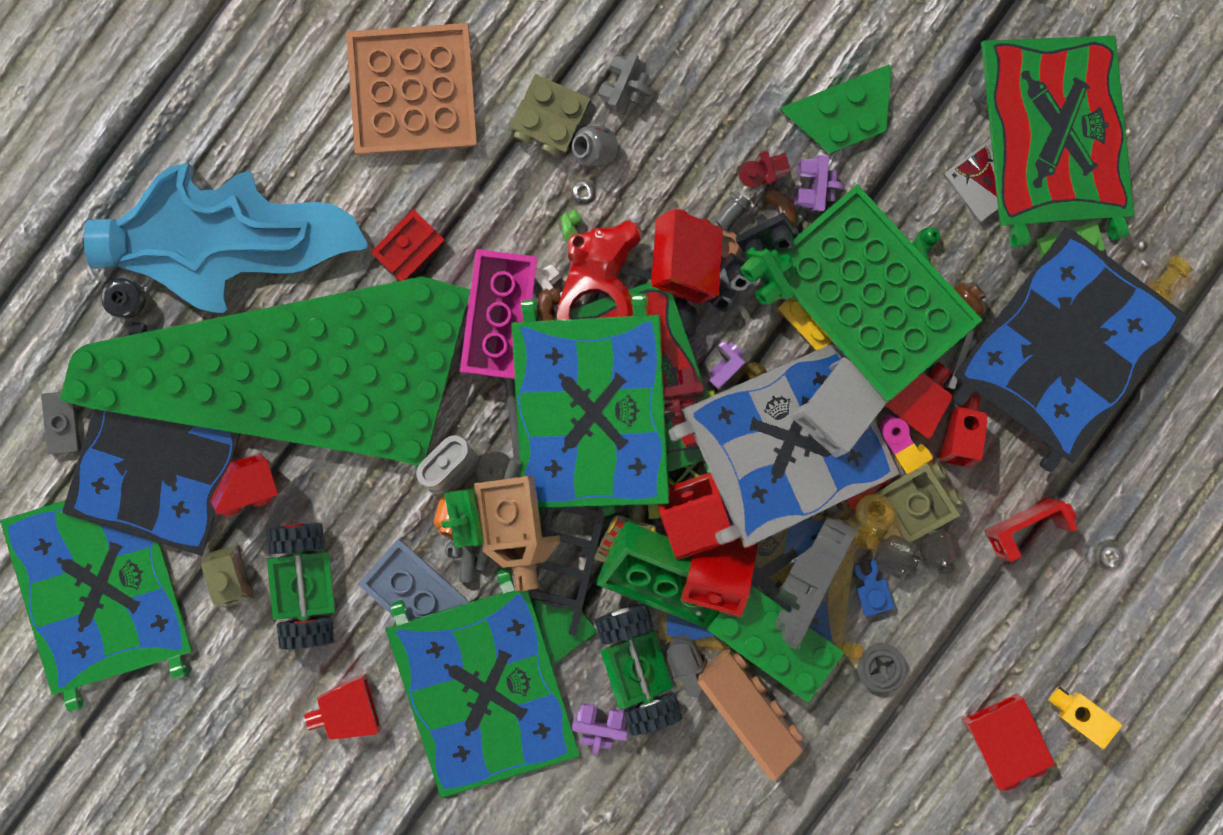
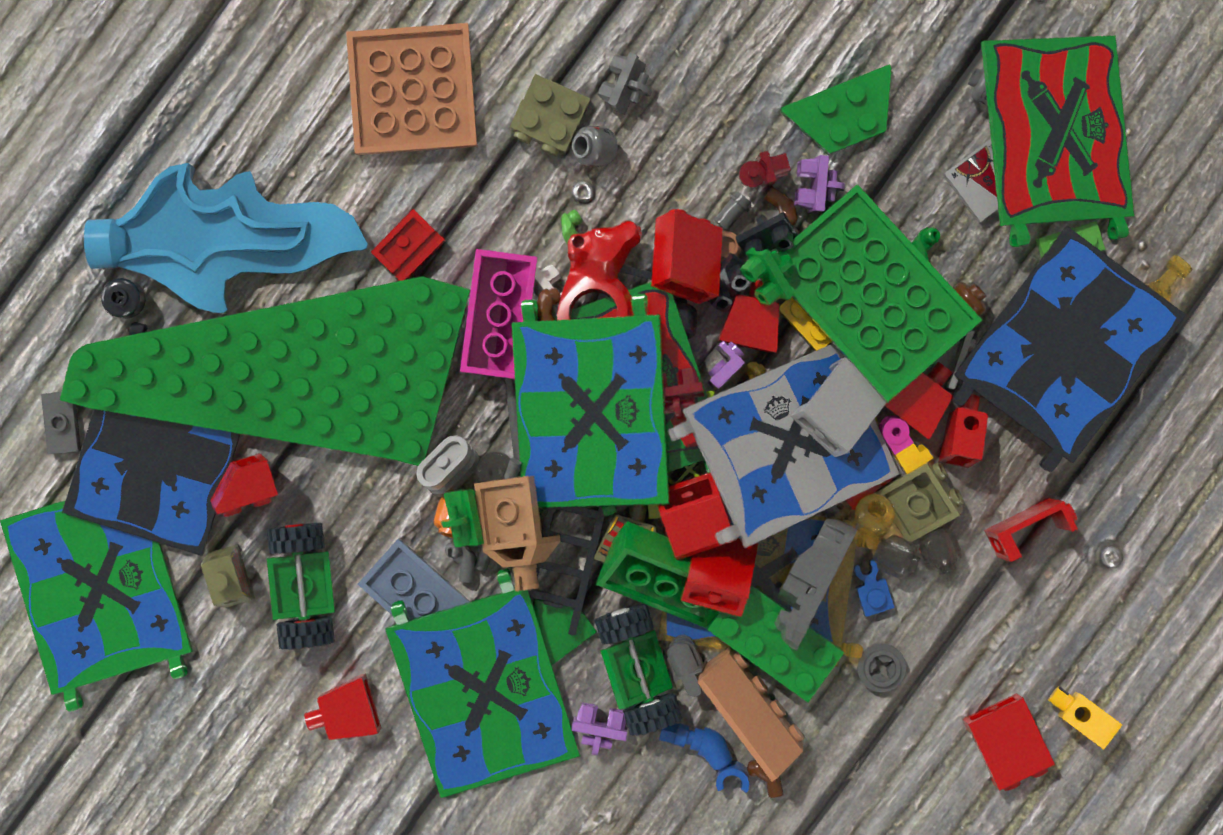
none -> blue piece [659,723,749,793]
none -> red torso [718,280,779,354]
none -> reddish brown arm [747,760,783,798]

